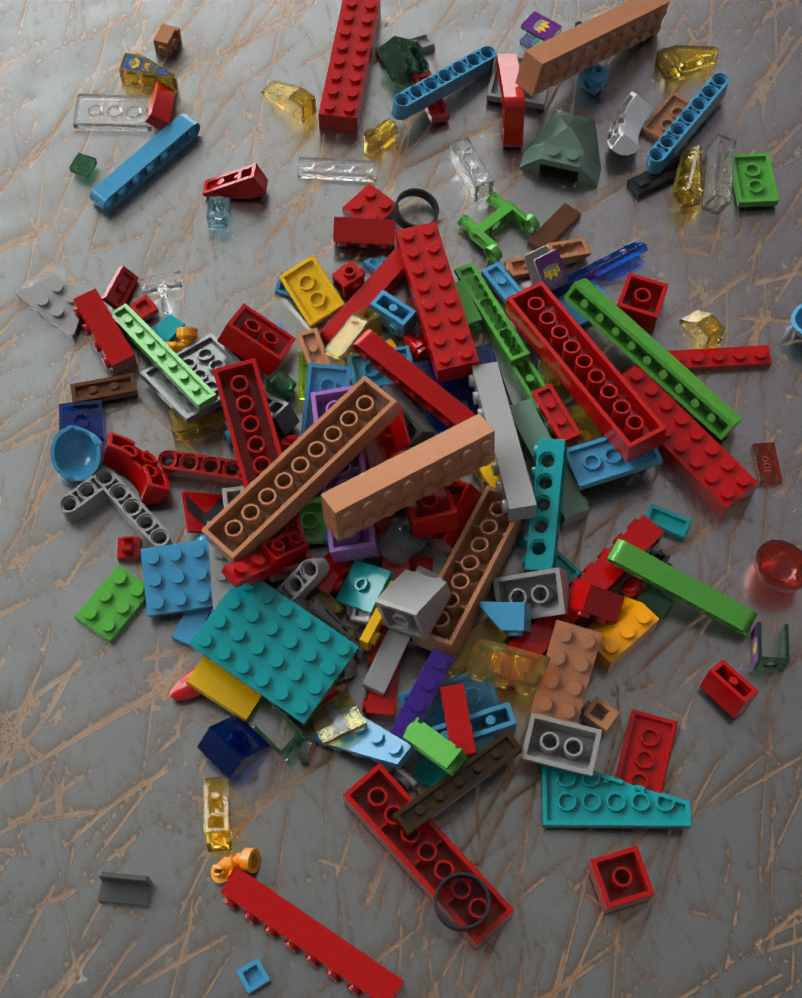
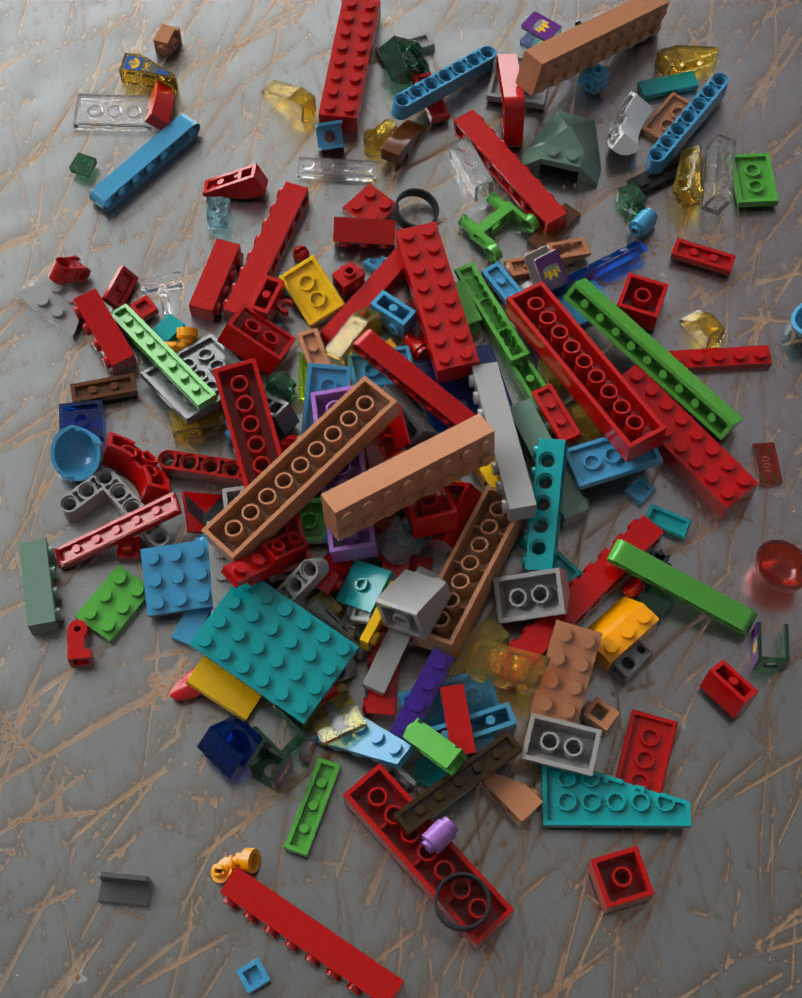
clear yellow slope [204,776,233,853] -> none
dark azure slope [480,601,531,636] -> none
red brick [568,580,625,625] -> none
none -> sand green brick [18,538,63,635]
none -> red piece [49,255,91,285]
none -> tile [54,492,182,570]
none -> red leg [67,620,95,667]
none -> red brick [189,239,244,322]
none -> red brick [222,181,309,321]
none -> clear green piece [246,739,293,792]
none -> red brick [249,274,293,322]
none -> bright green plate [284,757,341,858]
none -> red hinge [293,246,310,263]
none -> dark azure piece [315,120,346,152]
none -> reddish brown slope [381,120,426,166]
none -> medium lavender brick [421,816,458,854]
none -> red brick [454,110,567,234]
none -> nougat slope [479,773,543,828]
none -> dark grey leg [608,641,654,687]
none -> clear green brick [615,181,647,217]
none -> dark azure tile [624,476,656,506]
none -> dark azure brick [629,208,658,238]
none -> teal tile [637,70,699,100]
none -> red plate [670,238,736,276]

